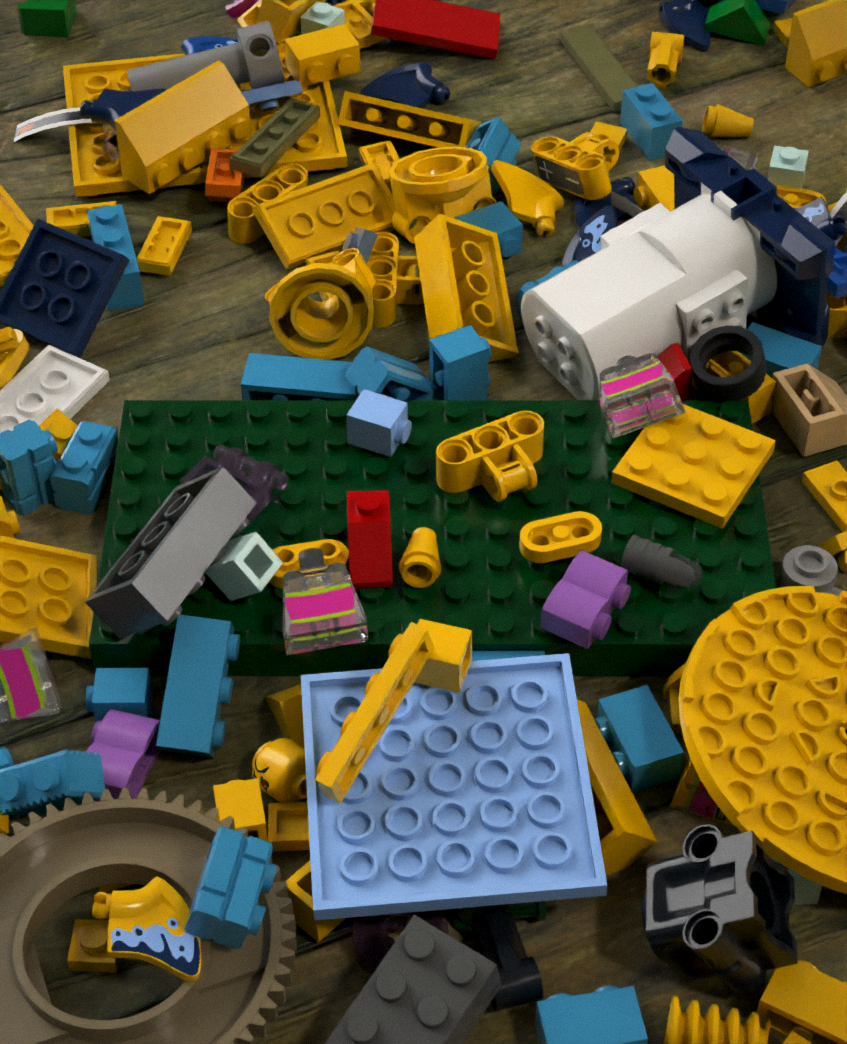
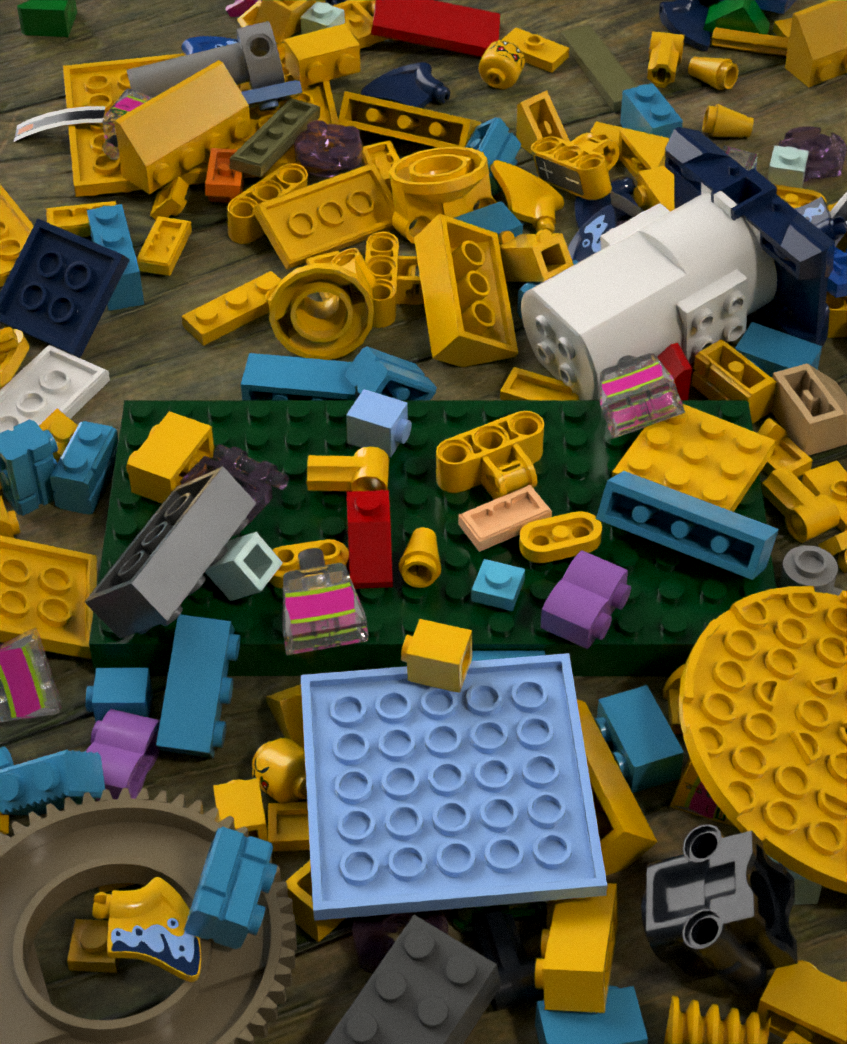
dark blue arm [80,89,167,130] -> none
yellow plate [315,622,435,804] -> none
sand blue plate [342,228,378,264] -> none
dark azure brick [429,325,492,400] -> none
dark grey hinge [620,535,703,589] -> none
black tyre [689,325,767,402] -> none
none -> yellow brick [126,411,215,504]
none -> yellow plate [150,176,189,220]
none -> yellow plate [182,271,281,346]
none -> plate [294,120,363,177]
none -> yellow piece [307,446,390,491]
none -> light nougat plate [458,485,552,552]
none -> medium azure plate [471,559,525,611]
none -> yellow head [478,40,525,89]
none -> yellow brick [498,229,574,282]
none -> yellow tile [500,367,579,400]
none -> yellow plate [502,27,569,73]
none -> yellow slope [516,90,570,156]
none -> yellow brick [535,883,618,1013]
none -> dark azure brick [596,471,779,580]
none -> yellow slope [618,128,670,180]
none -> yellow cone [688,56,739,91]
none -> yellow axle [711,28,789,57]
none -> yellow tile [757,418,813,478]
none -> yellow piece [761,467,840,543]
none -> plate [778,126,847,182]

